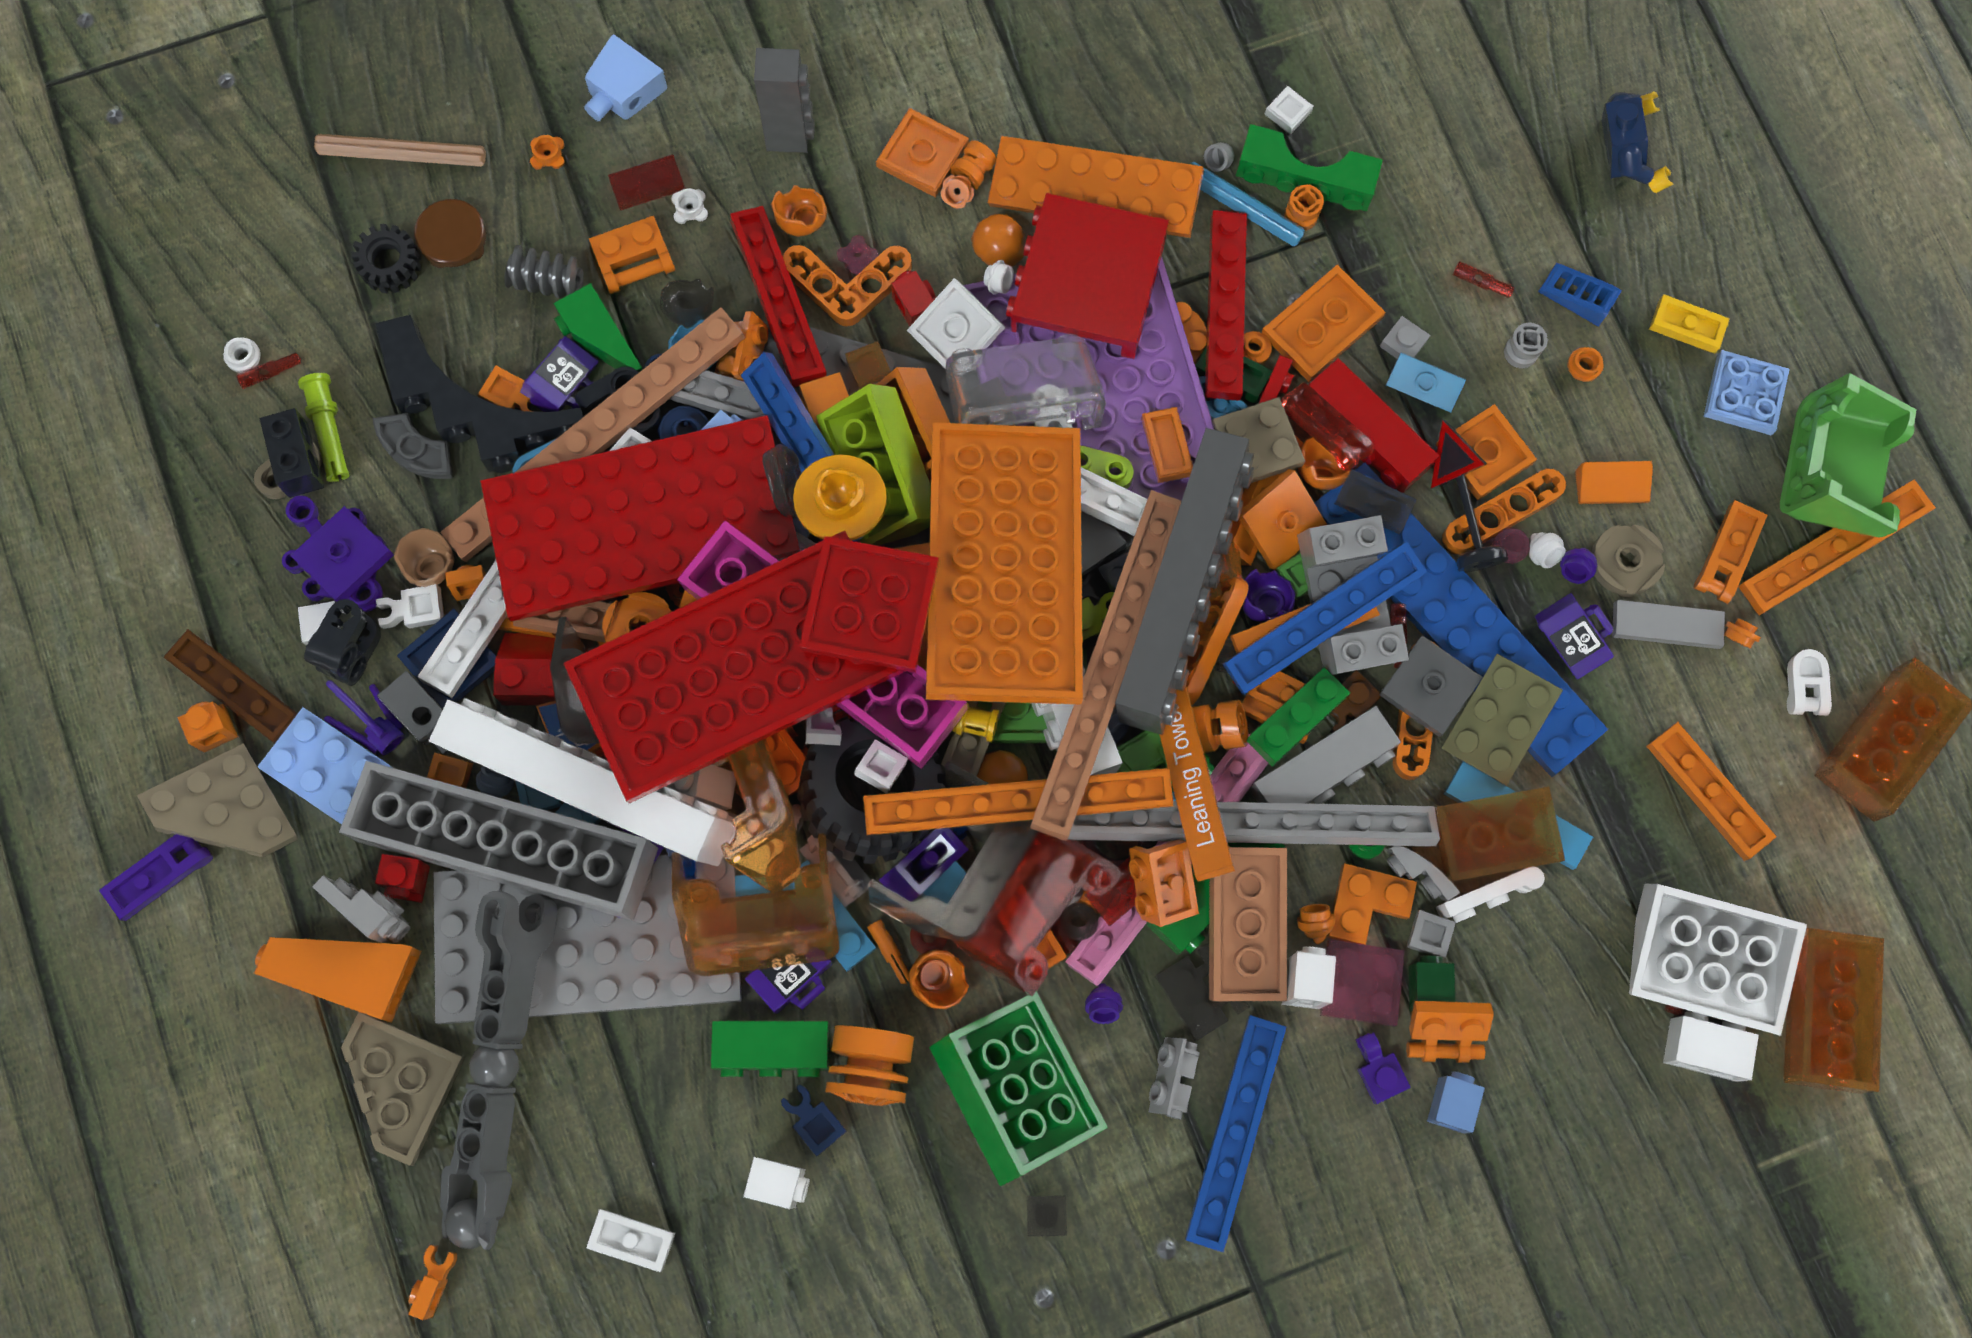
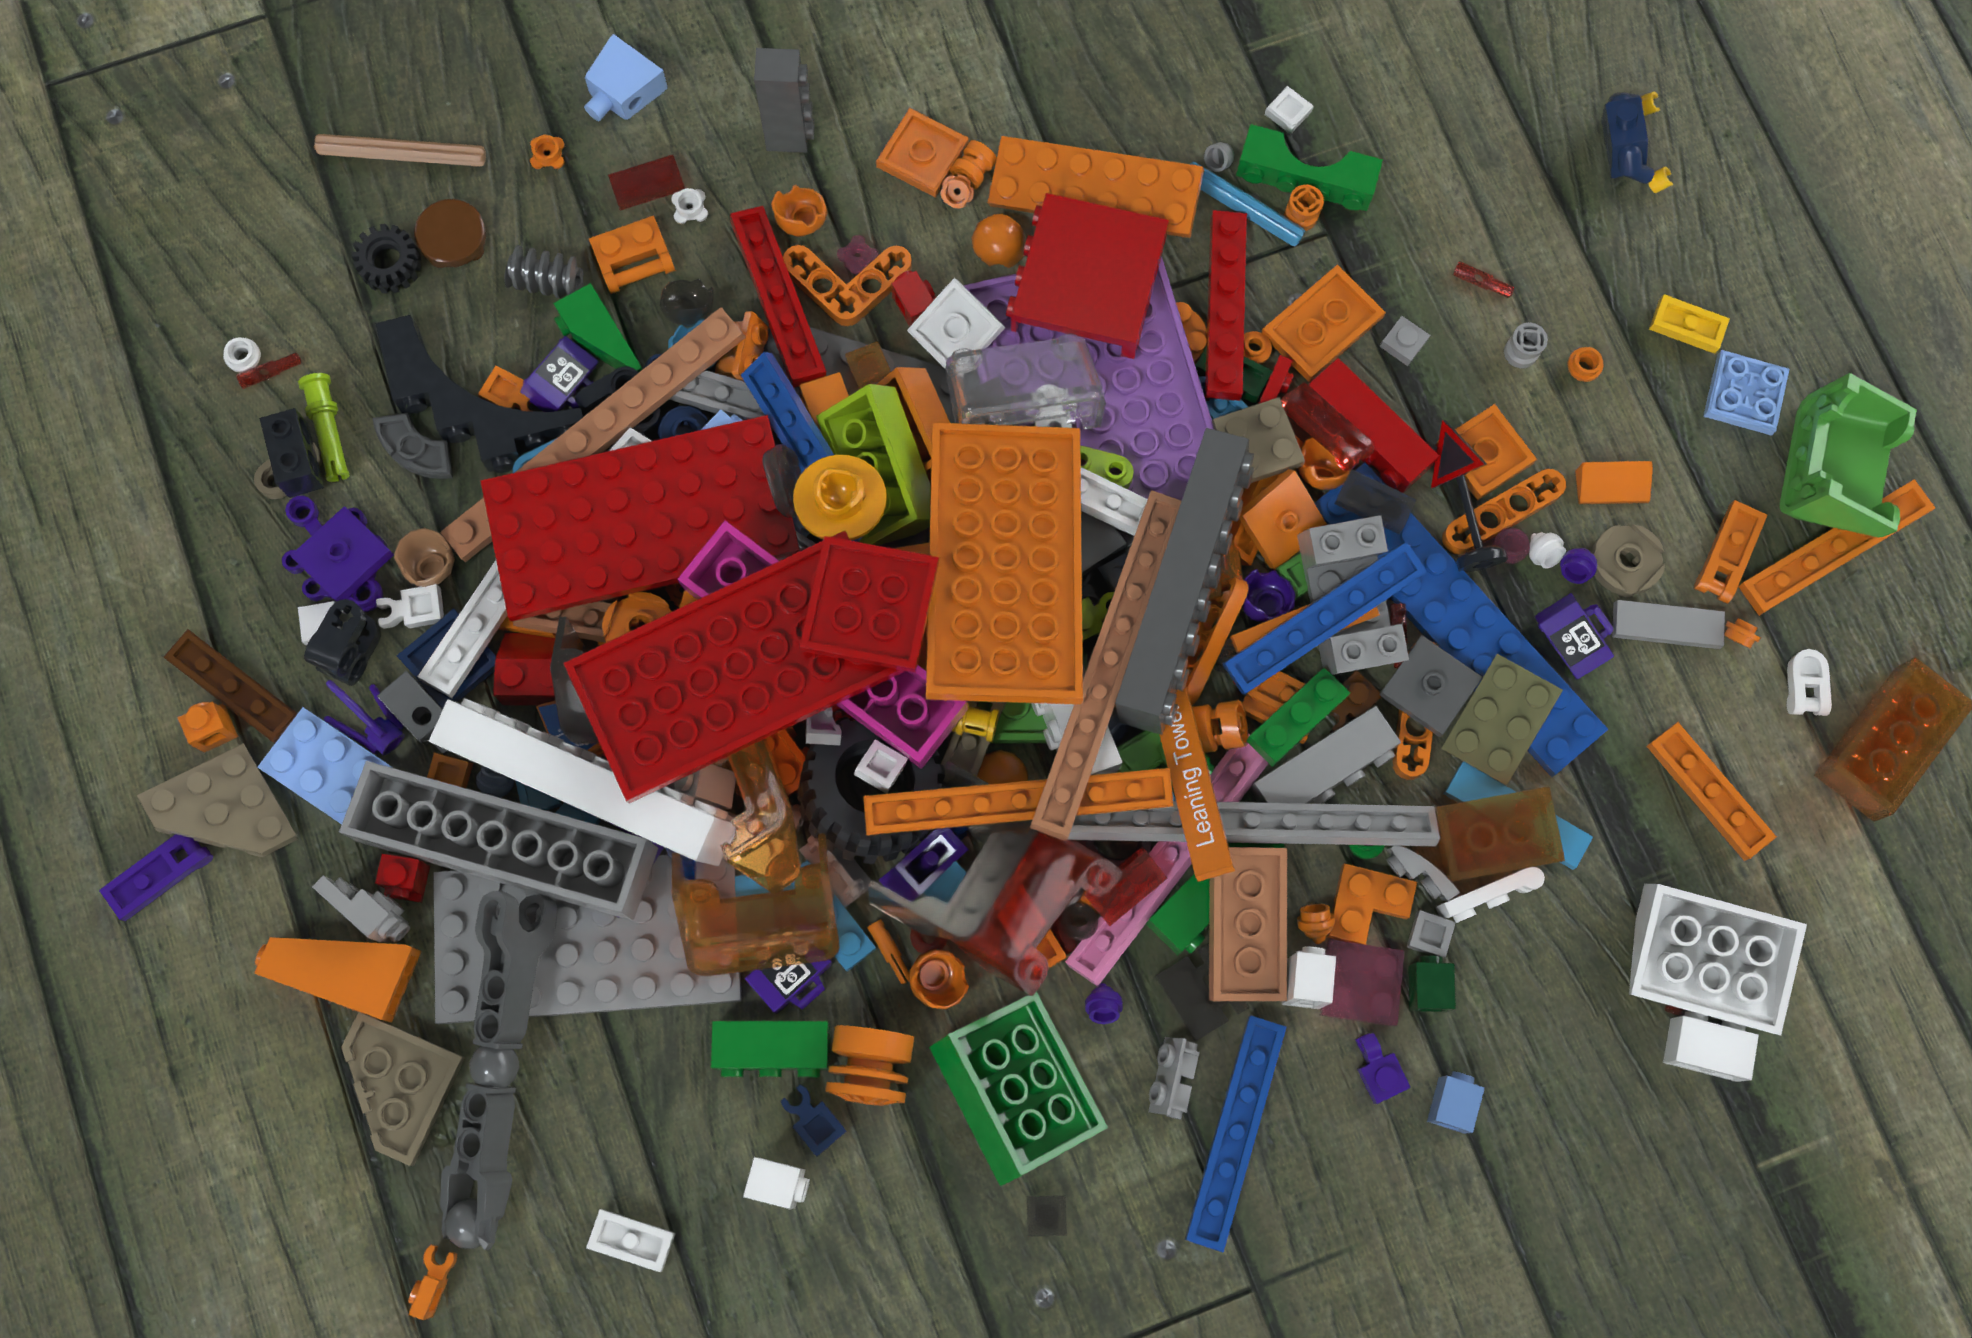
orange plate [445,565,486,601] -> none
white plate [984,260,1014,295] -> none
orange bracket [1129,839,1199,927] -> none
orange tile [1141,407,1193,483] -> none
dark azure plate [1386,352,1466,413] -> none
orange plate [1406,1001,1494,1063] -> none
blue slope [1538,263,1622,327] -> none
clear orange brick [1784,928,1884,1094] -> none

